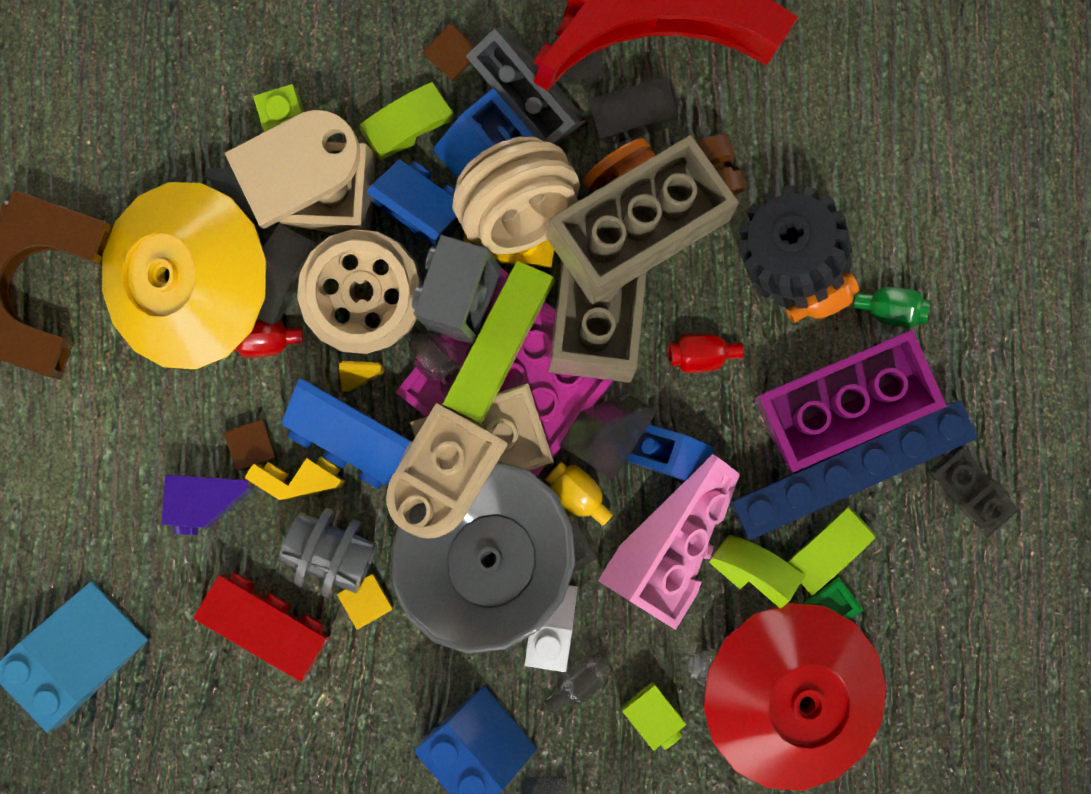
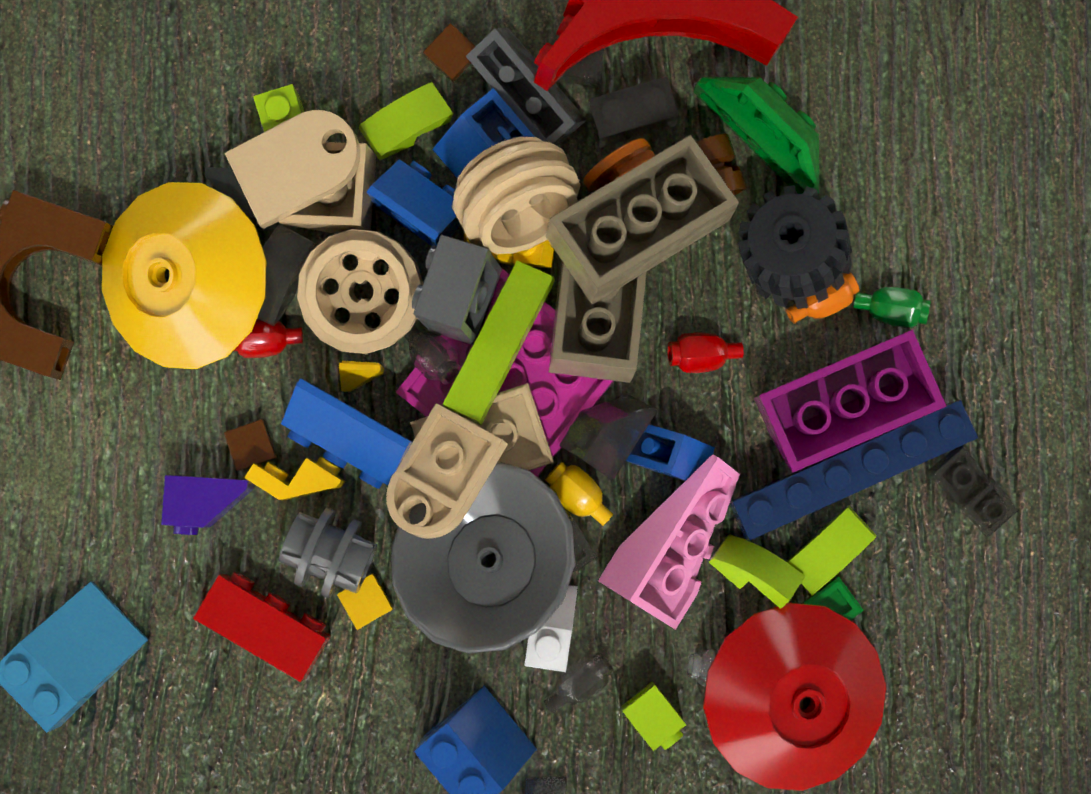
none -> green wedge [694,77,819,194]

